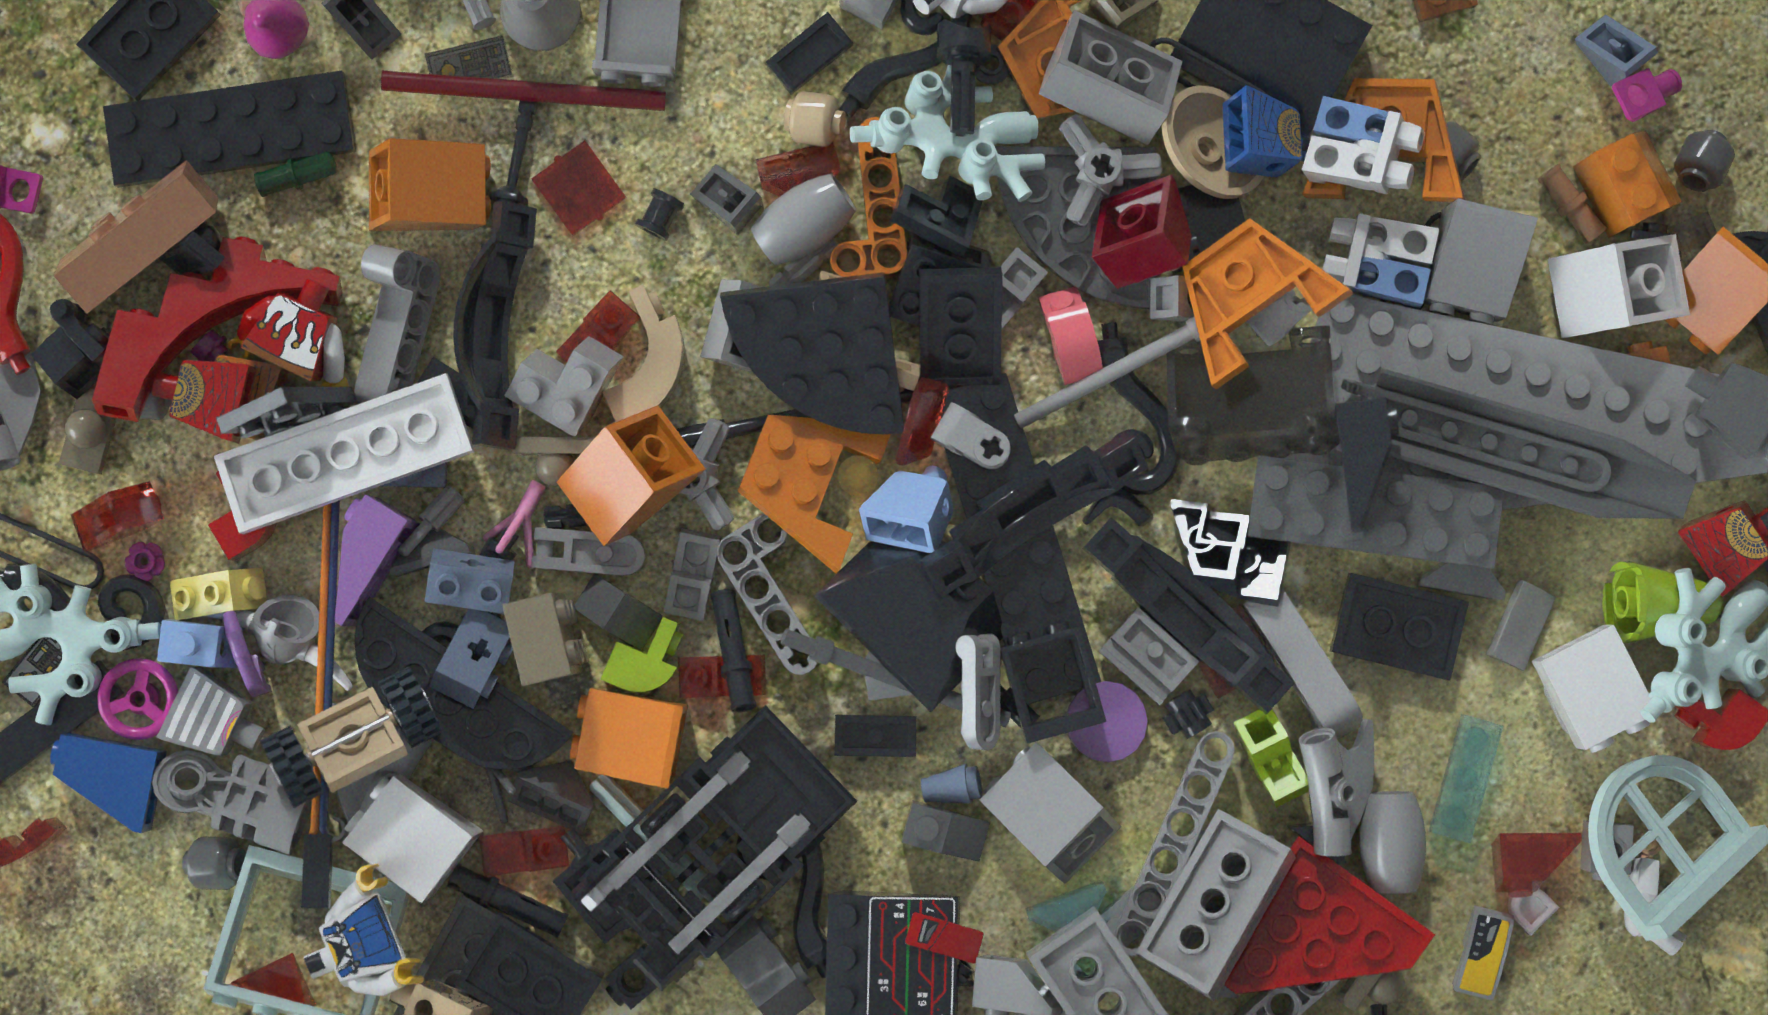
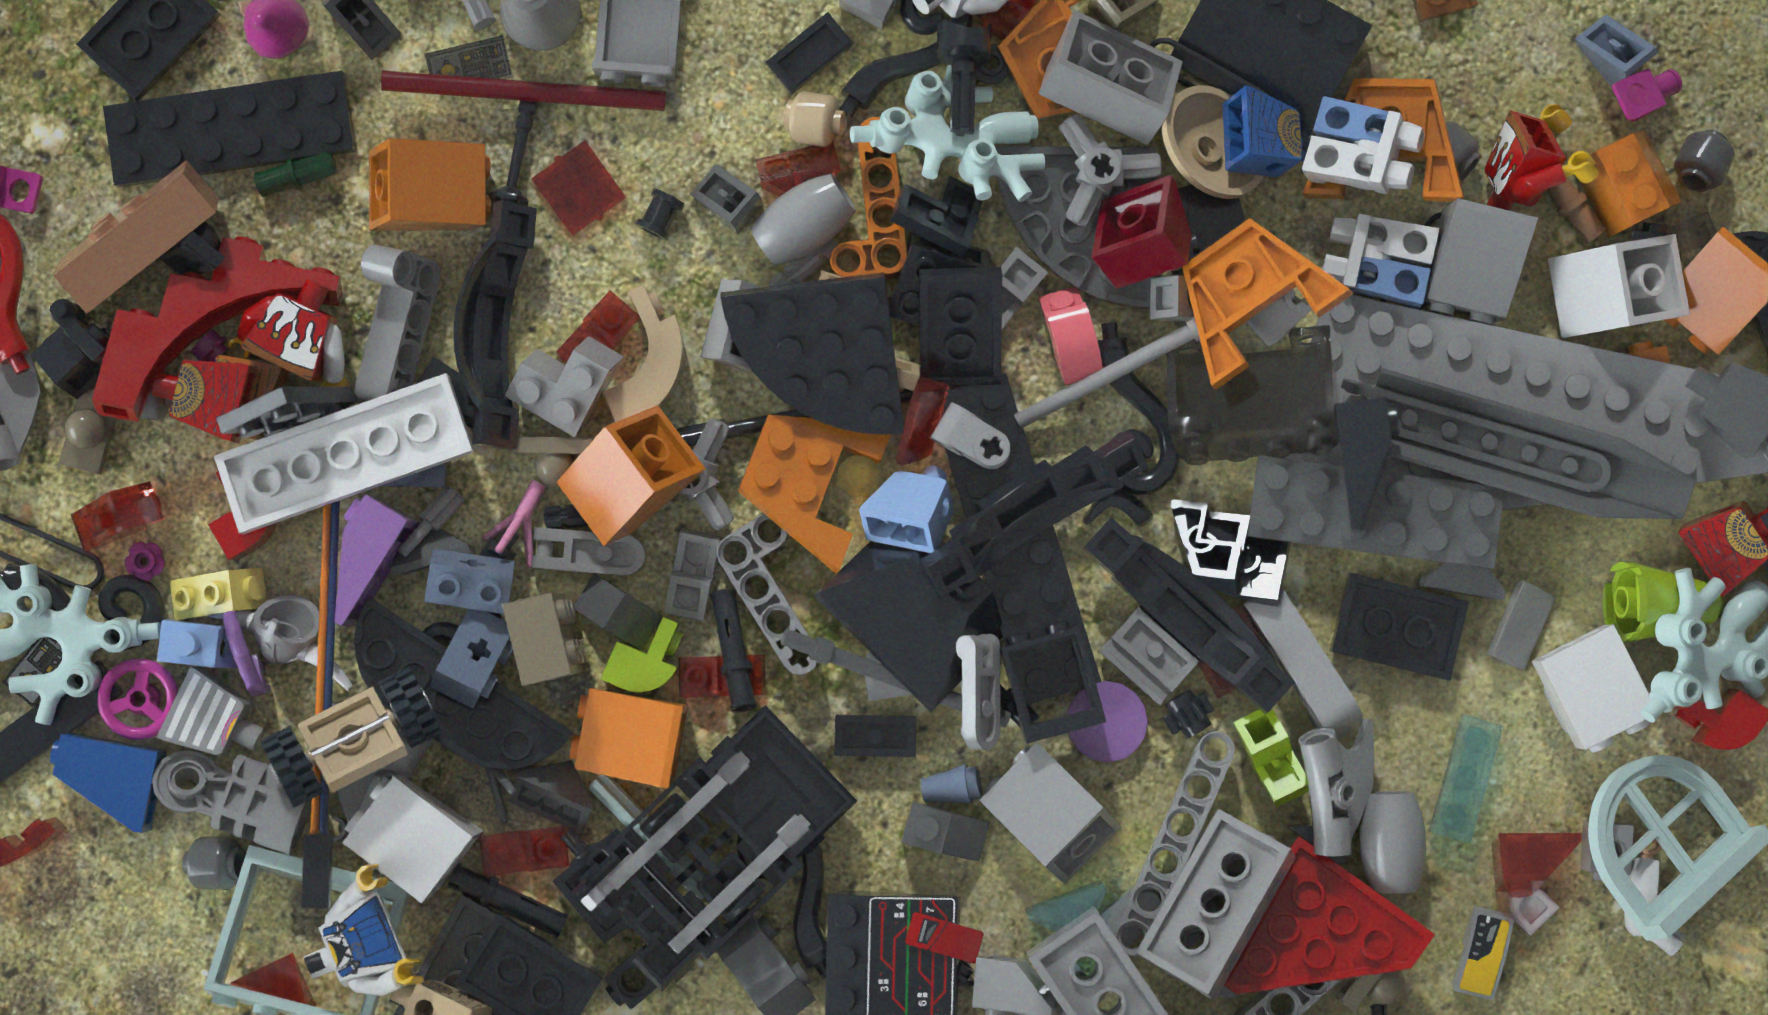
none -> red torso [1485,104,1599,211]

